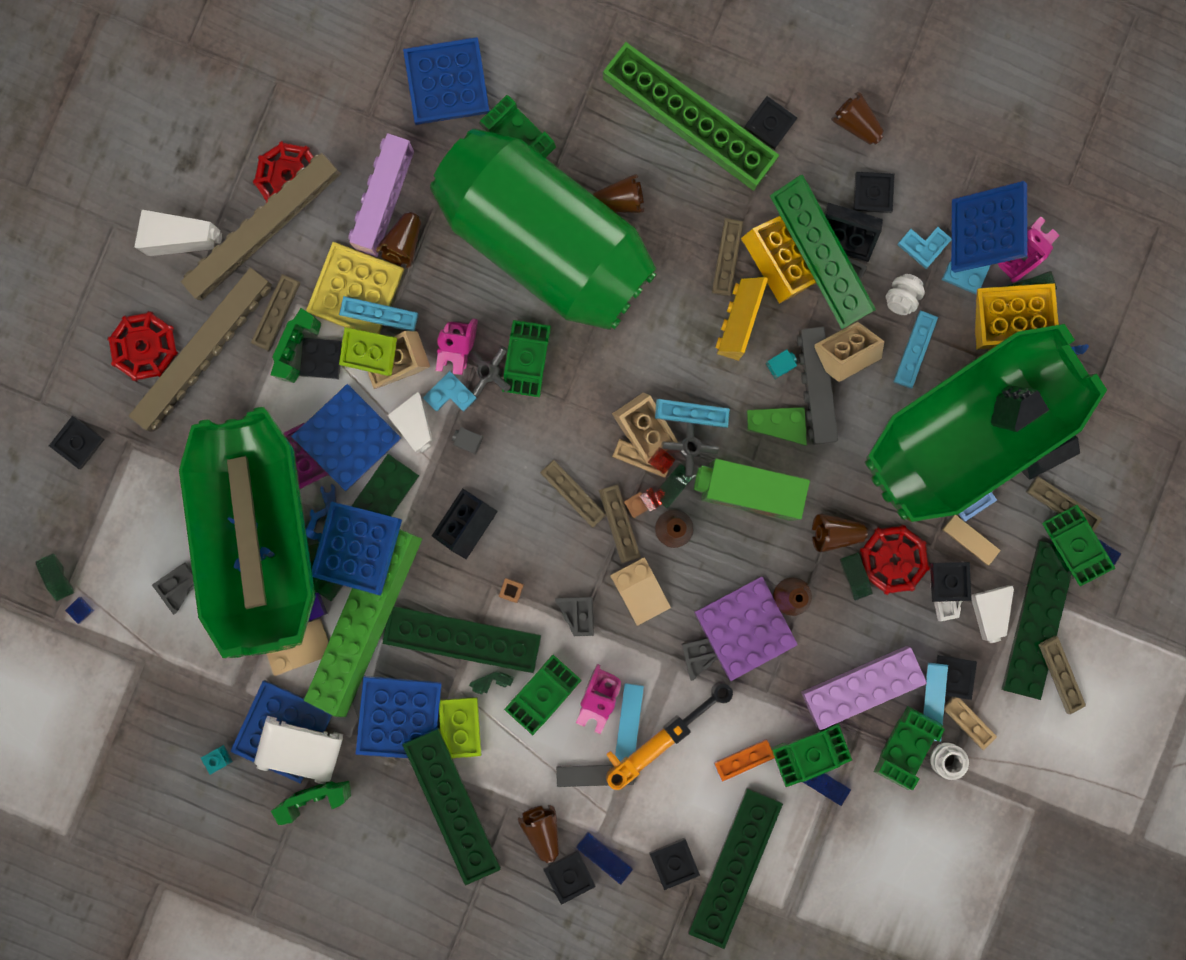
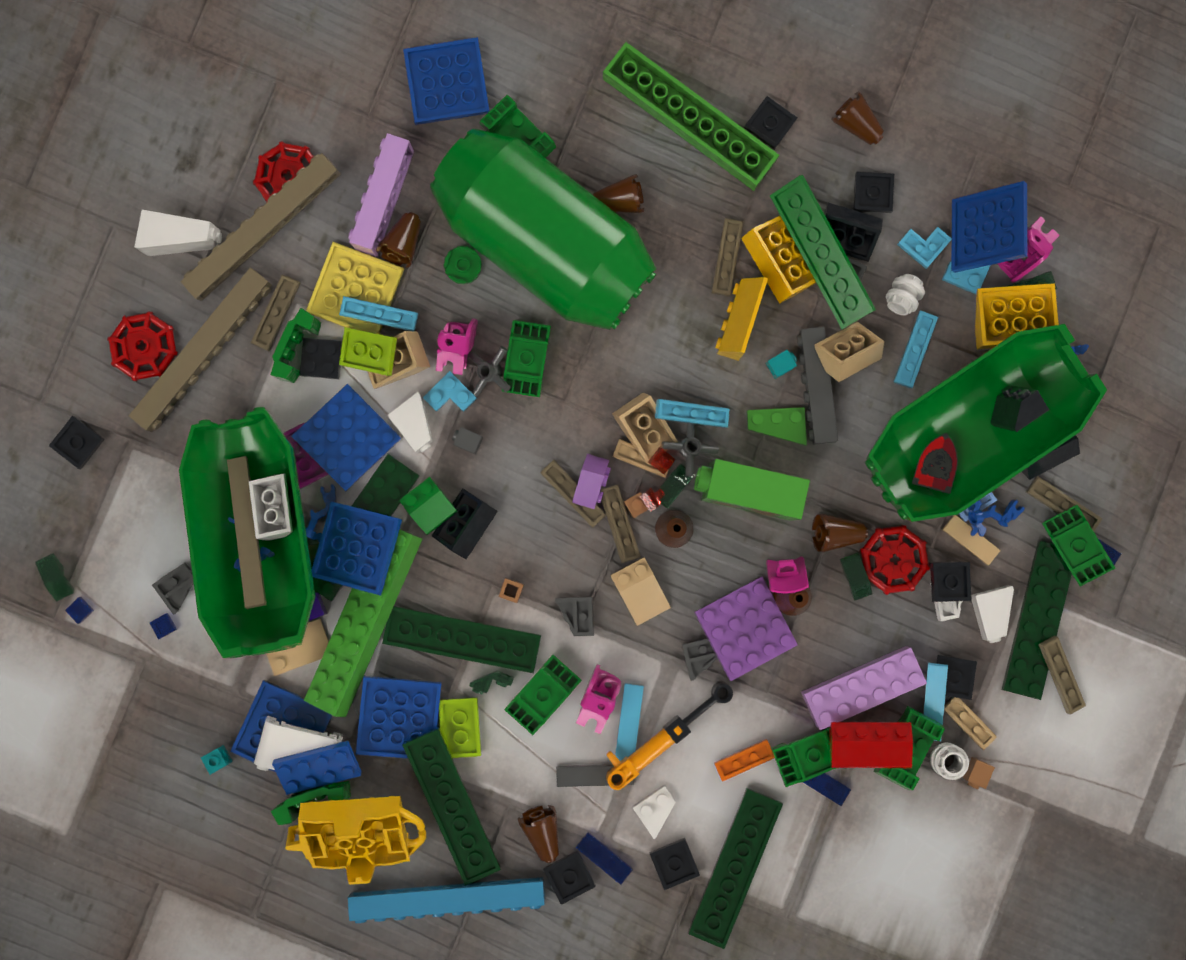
none -> clear blue tile [150,613,177,640]
none -> white slope [249,474,293,541]
none -> blue plate [272,741,362,795]
none -> yellow piece [285,796,426,885]
none -> dark azure brick [348,877,545,923]
none -> green slope [399,477,457,535]
none -> green tile [444,246,482,284]
none -> medium lavender brick [572,454,611,509]
none -> white wing [633,785,676,839]
none -> dark pink shield [766,556,809,593]
none -> red slope [829,722,913,768]
none -> shield [912,433,958,494]
none -> medium nougat brick [963,757,995,789]
none -> blue piece [968,500,1025,537]

